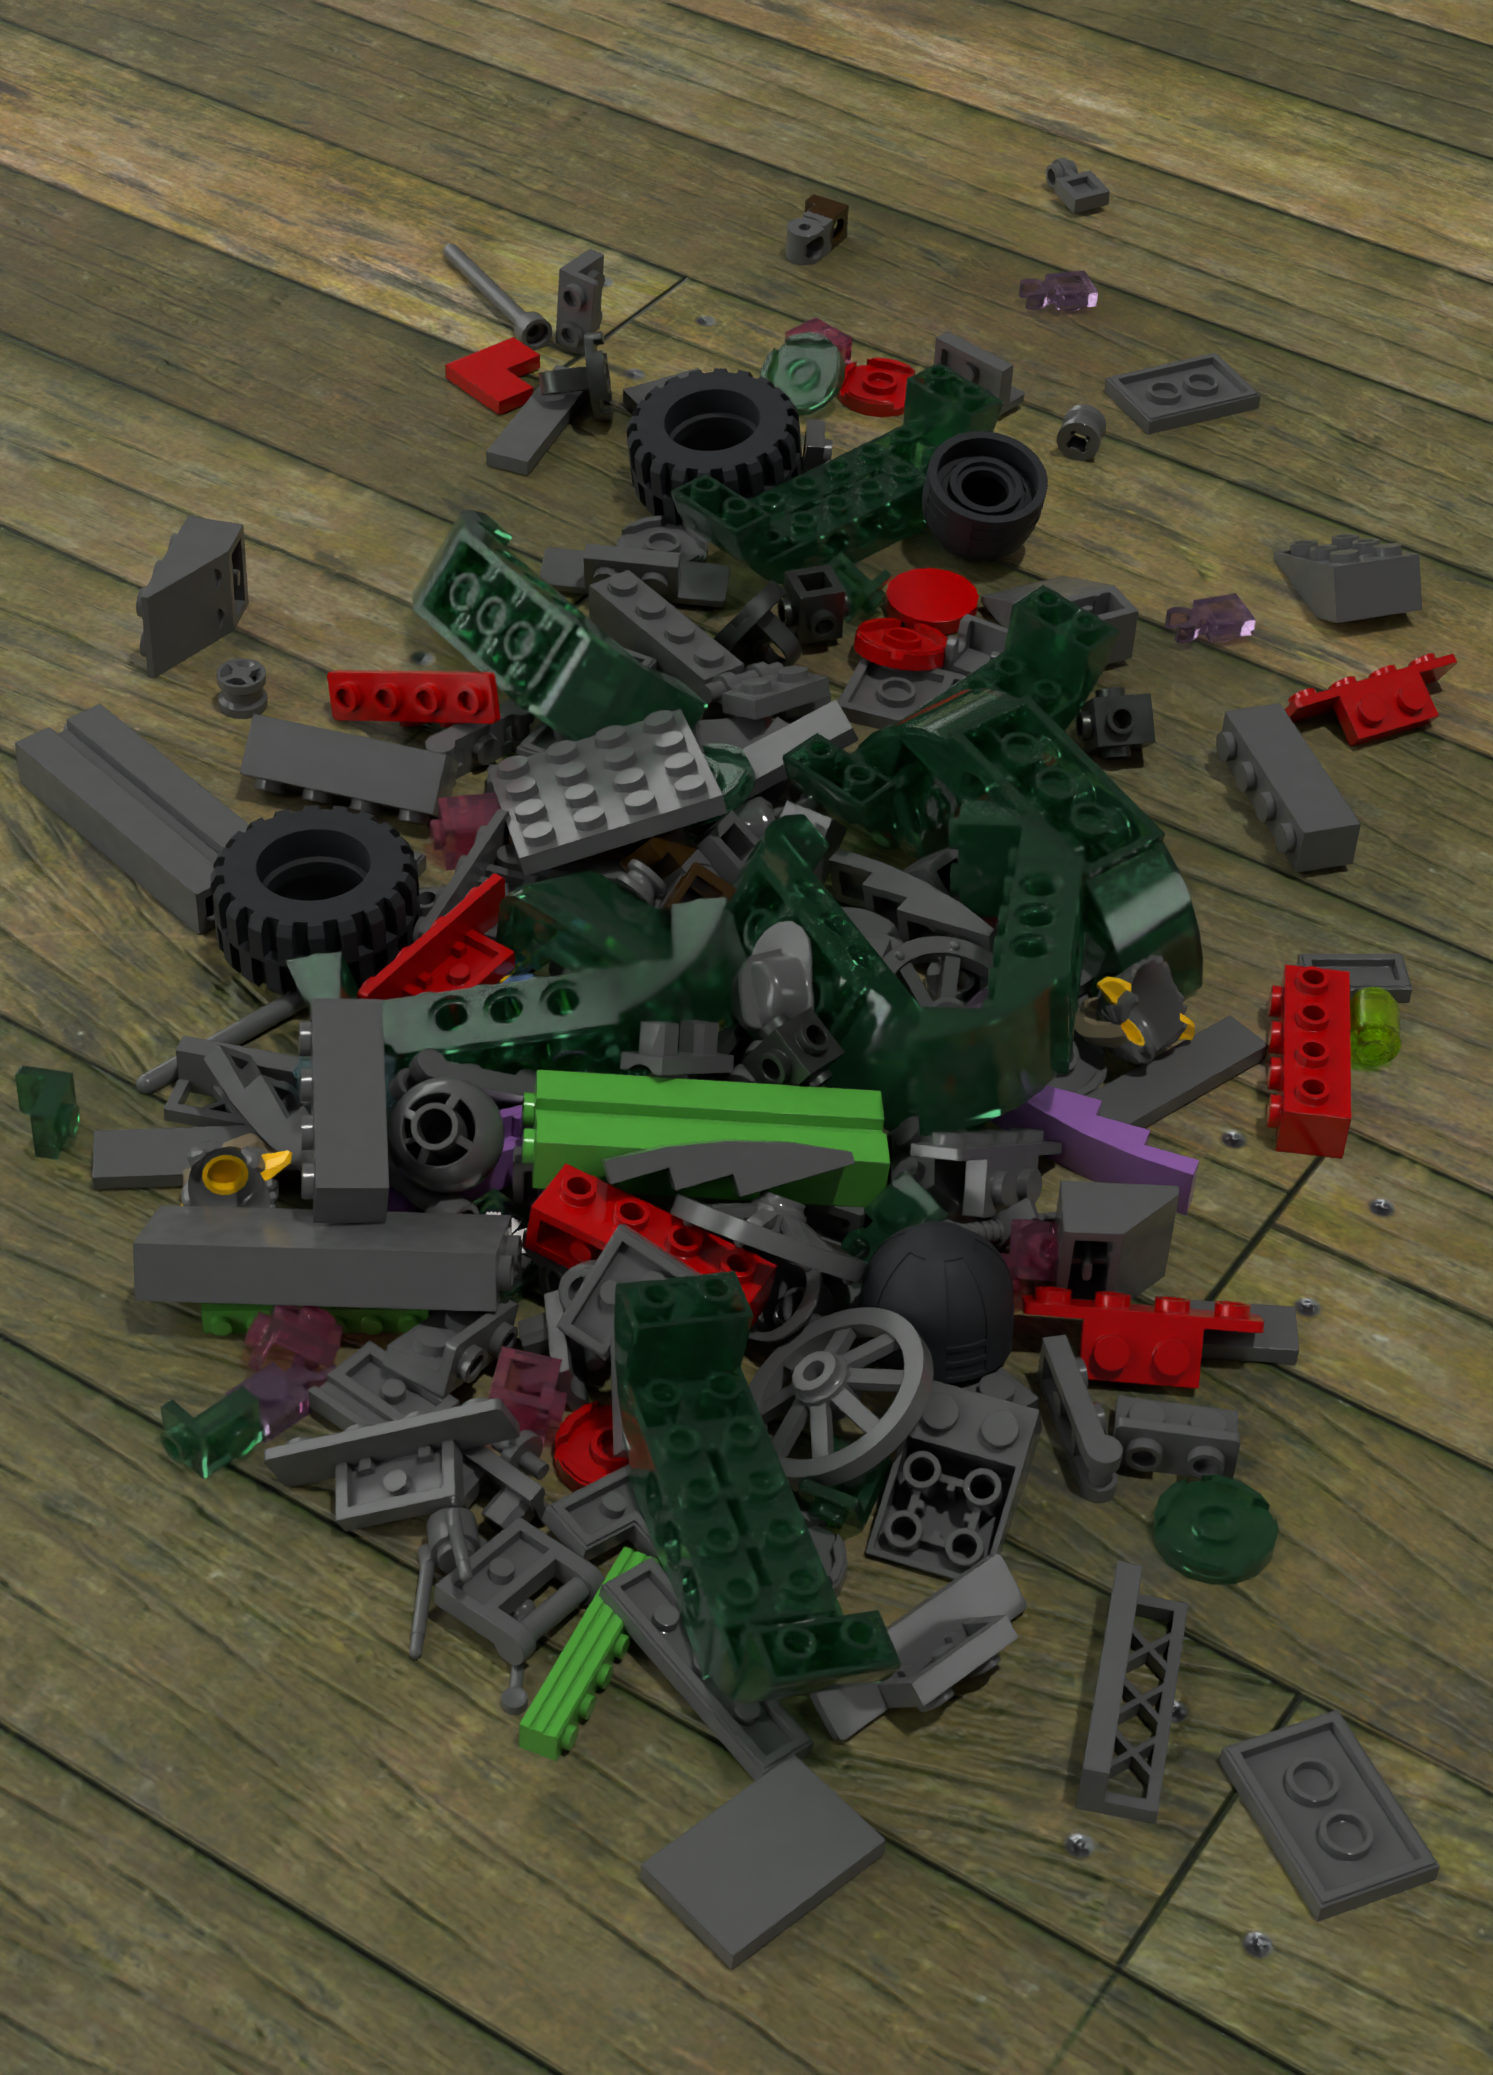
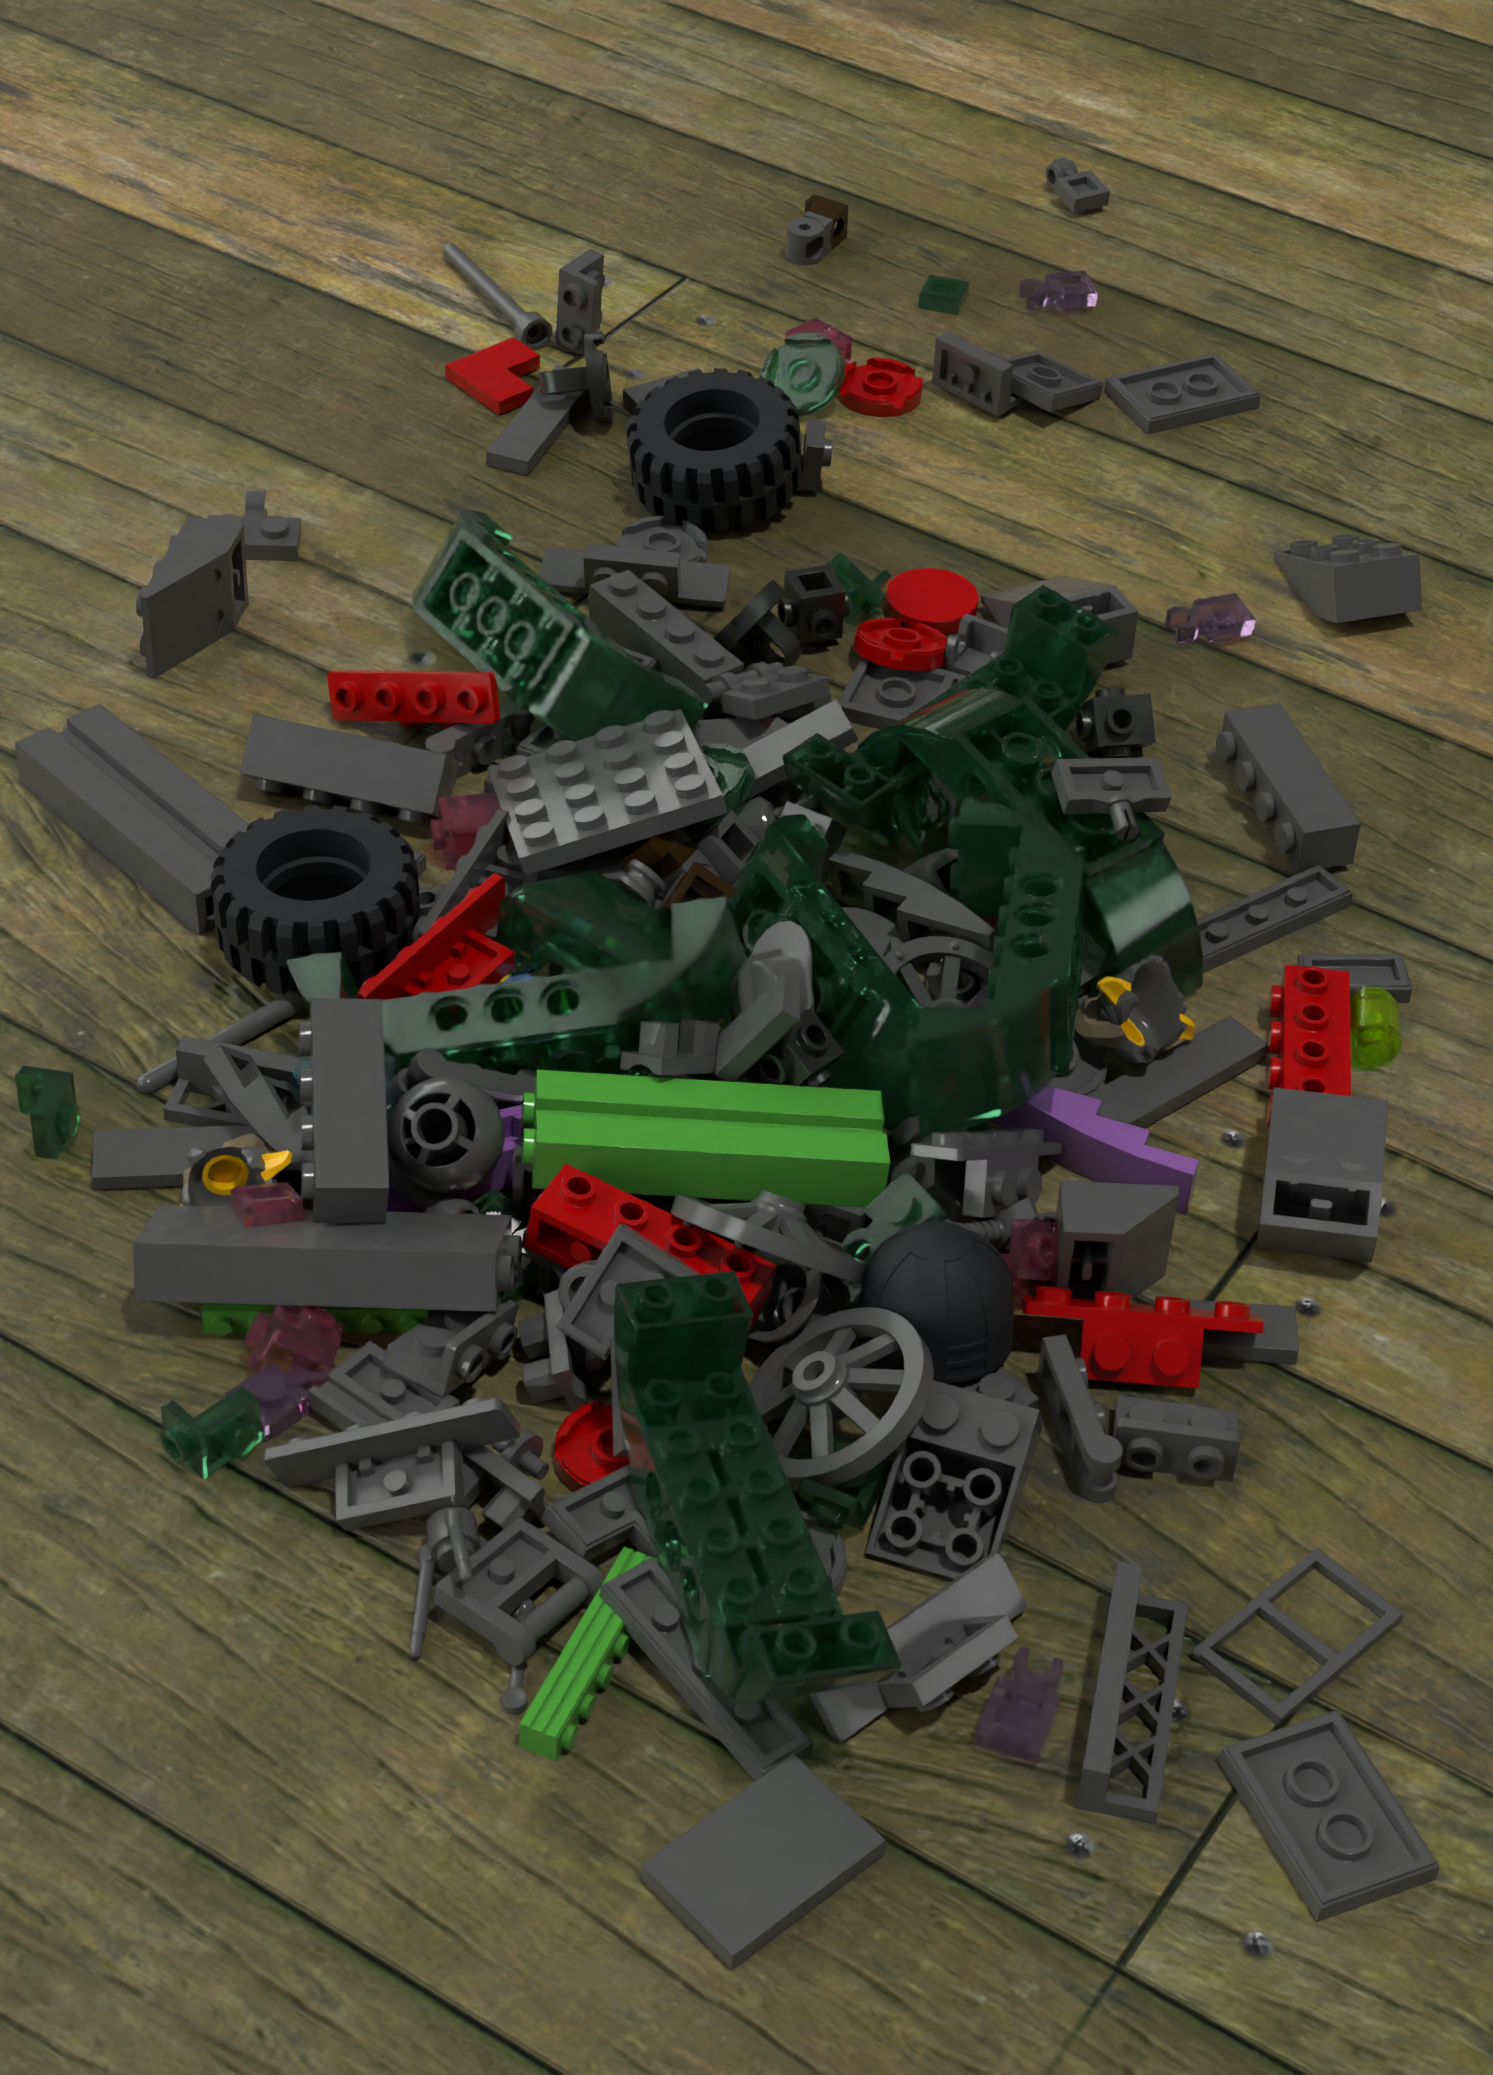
dark grey wheel [216,658,268,719] -> none
clear pink brick [488,1346,568,1451] -> none
dark grey slope [601,1139,855,1197] -> none
clear green slope [671,363,1003,585] -> none
black piece [922,431,1048,561] -> none
dark grey wheel [1057,404,1107,461] -> none
clear green tile [1151,1475,1279,1585] -> none
red bracket [1284,653,1458,747] -> none
none -> dark grey plate [207,489,301,561]
none -> clear pink tile [231,1182,304,1227]
none -> dark grey tile [715,971,802,1082]
none -> clear green tile [918,275,969,315]
none -> plate [975,1647,1063,1764]
none -> dark grey tile [1003,351,1103,412]
none -> dark grey plate [1051,757,1171,840]
none -> dark grey tile [1159,865,1353,978]
none -> dark grey window [1190,1548,1404,1726]
none -> dark grey slope [1256,1088,1388,1262]

